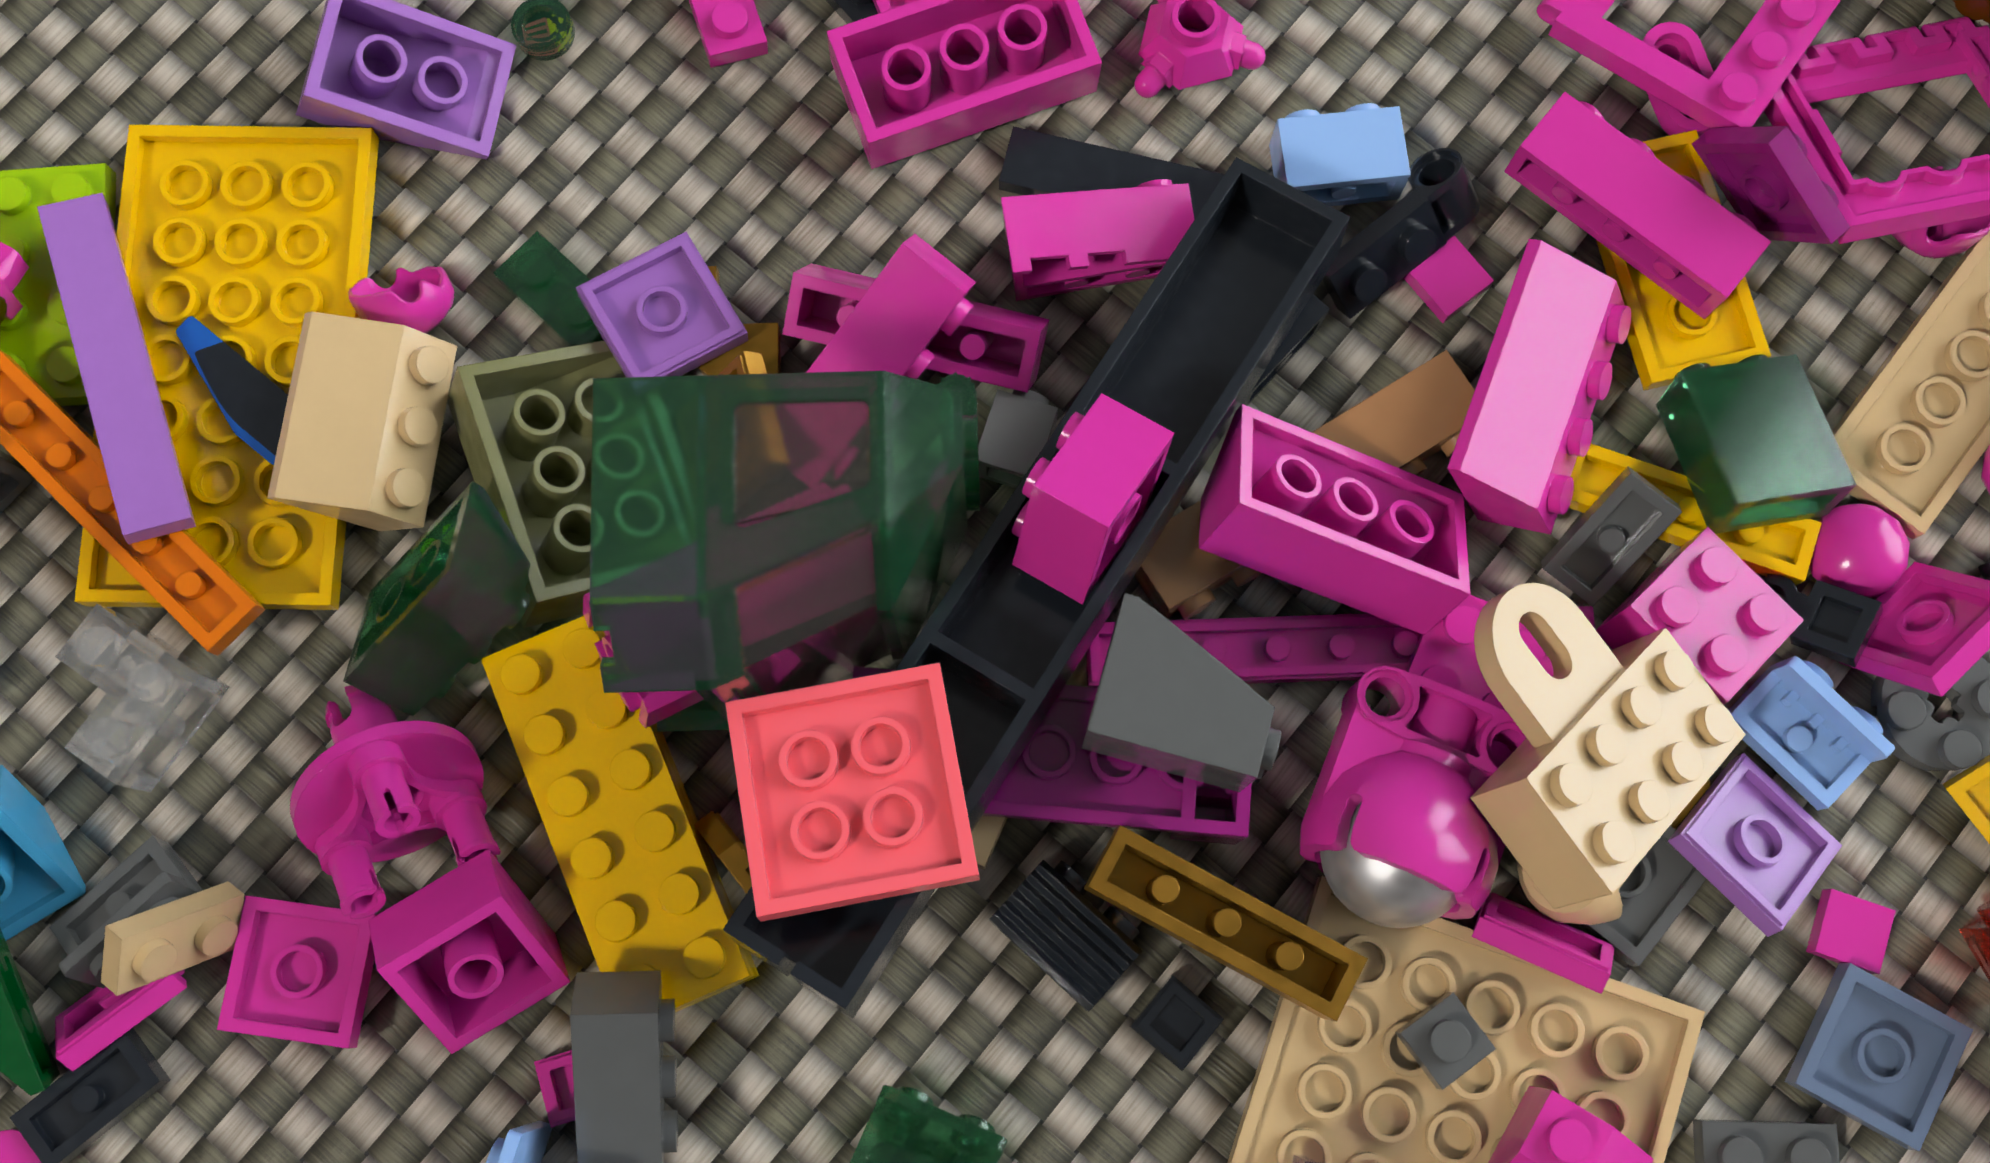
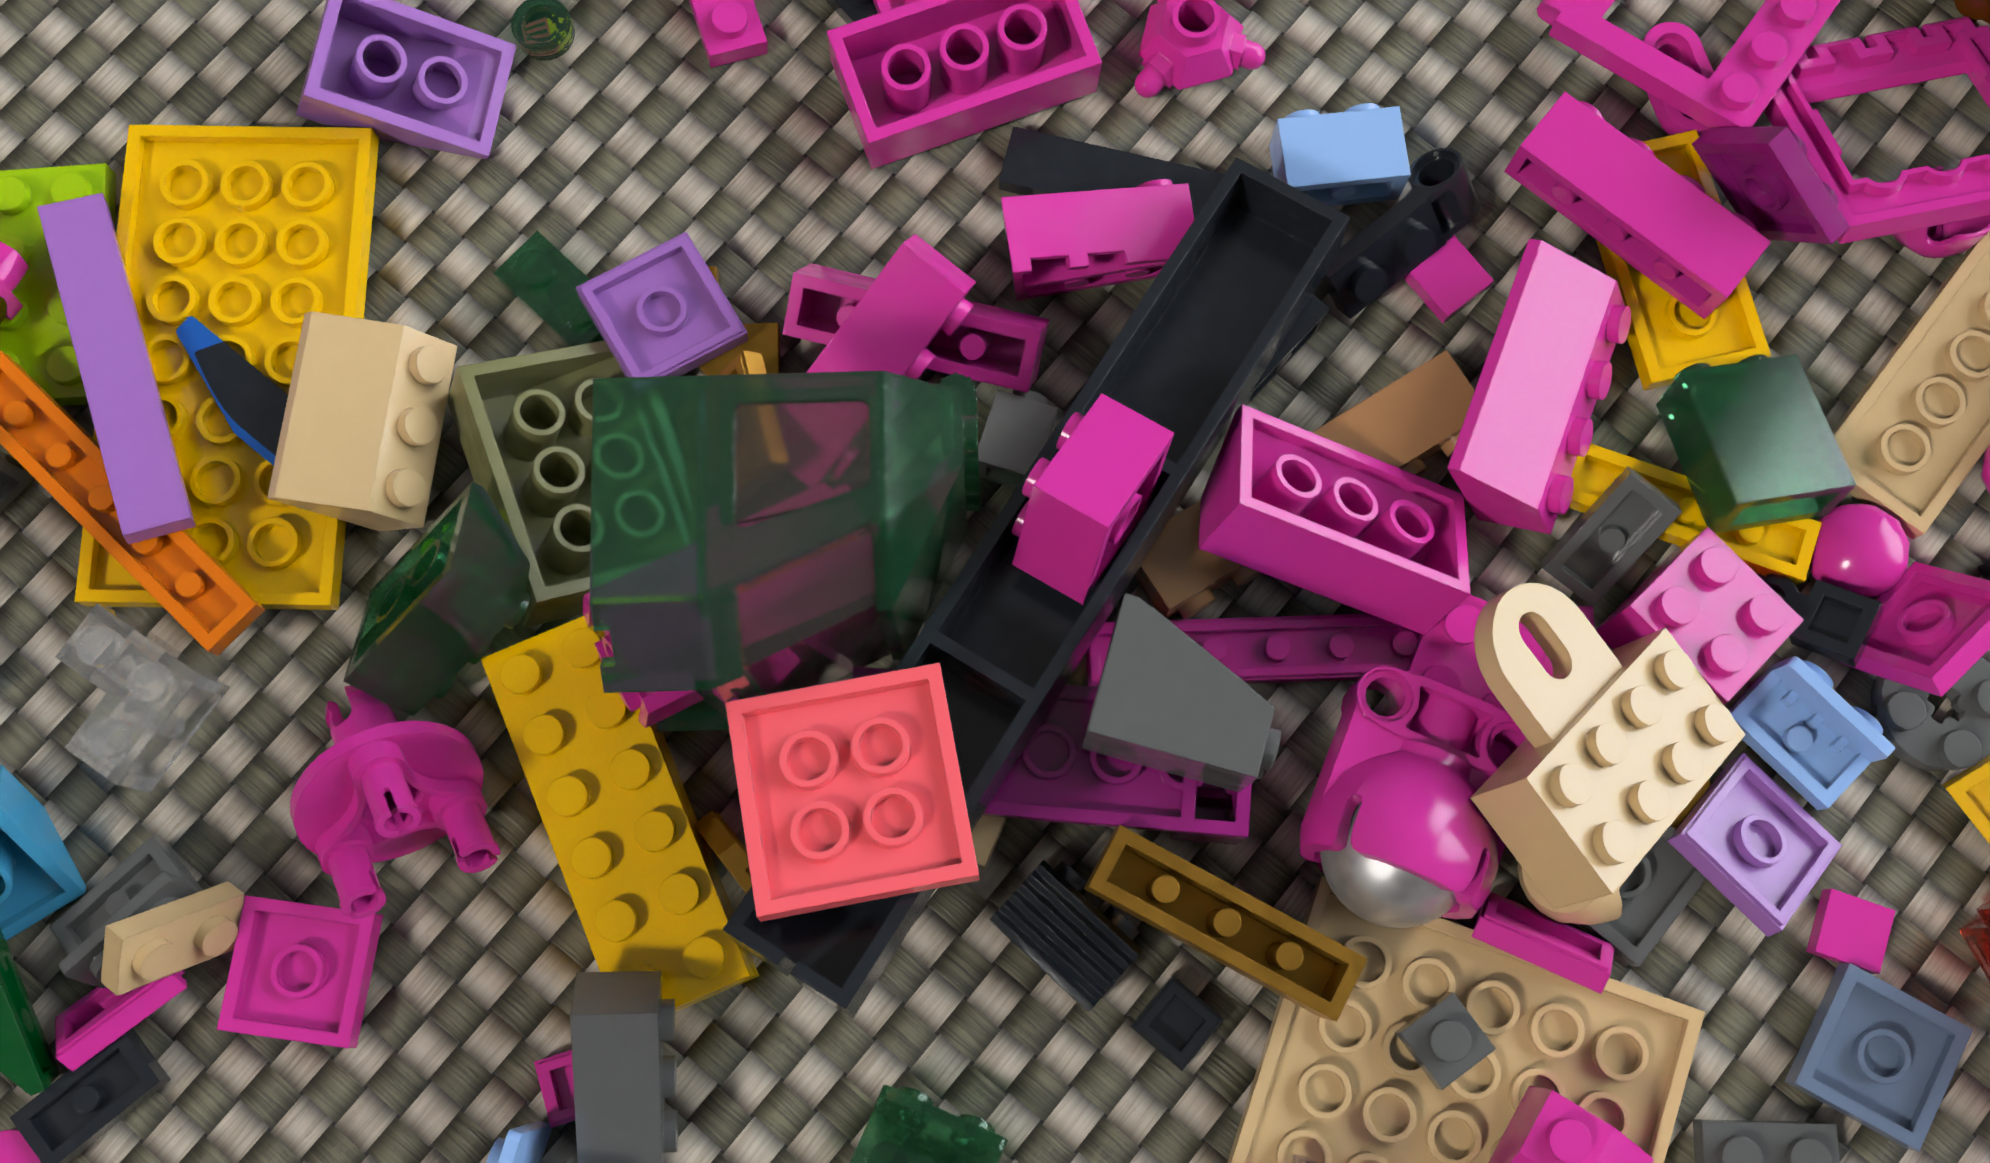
dark pink hair [348,266,454,334] -> none
dark pink brick [368,849,570,1054] -> none

